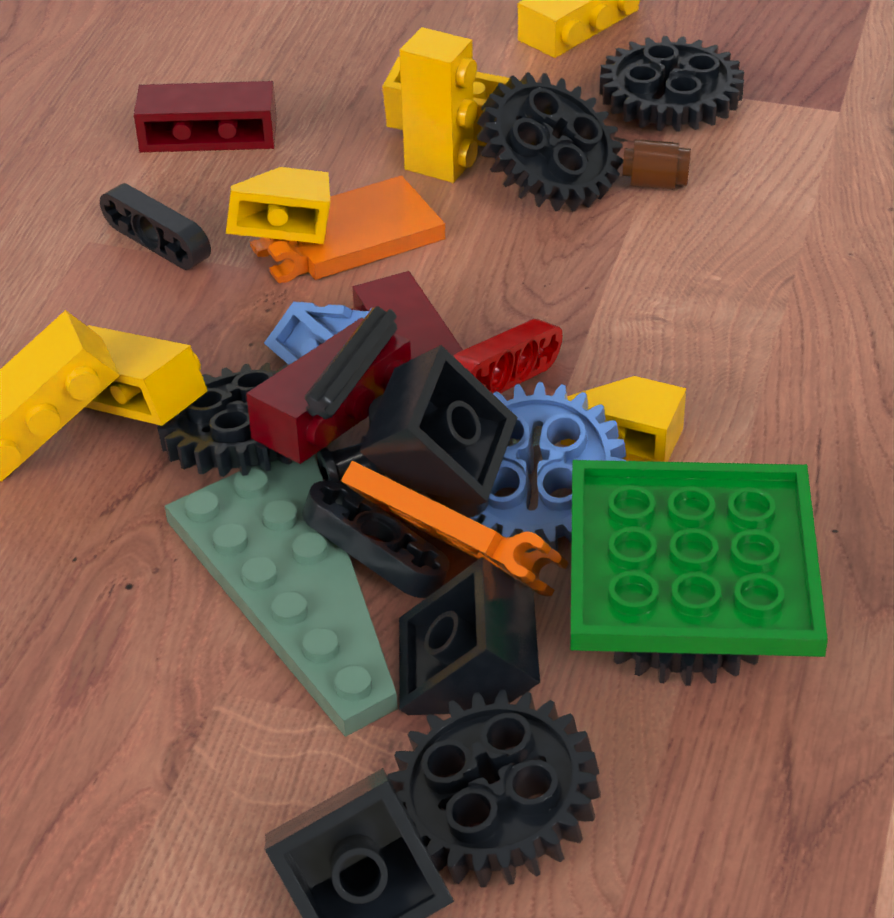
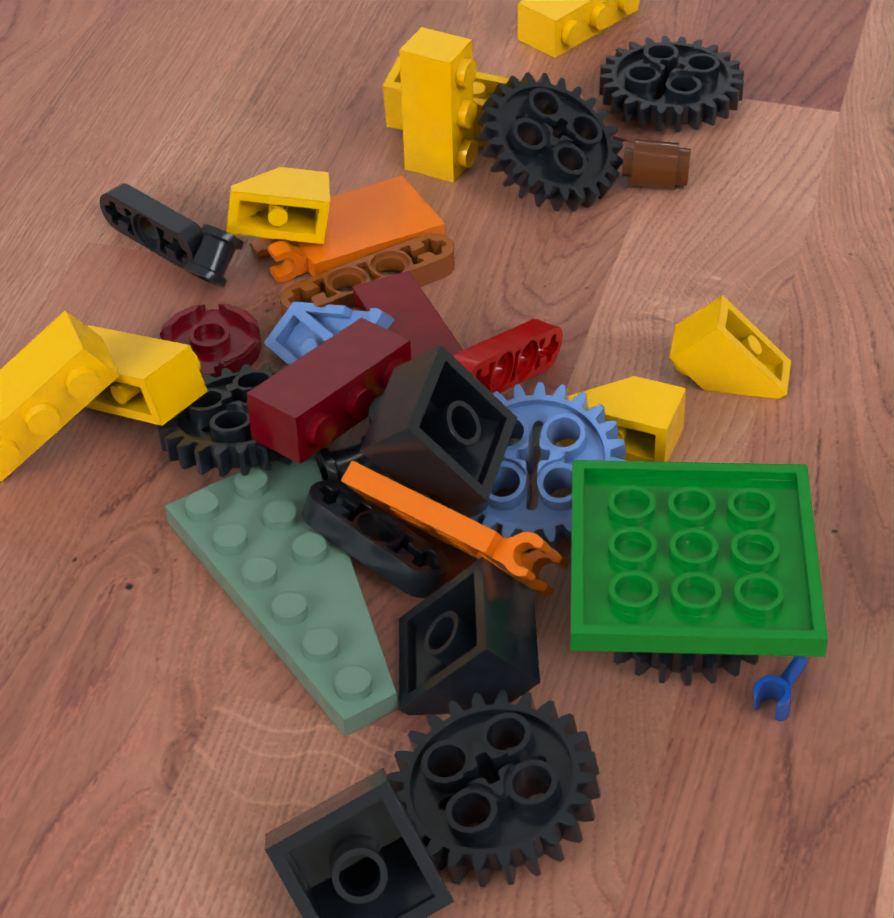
dark red brick [134,81,277,153] -> none
black axle [305,306,397,419] -> none
none -> dark red tile [160,304,262,378]
none -> black bush [184,224,244,288]
none -> dark orange beam [280,234,455,317]
none -> yellow slope [669,295,791,399]
none -> blue hand [753,656,808,721]

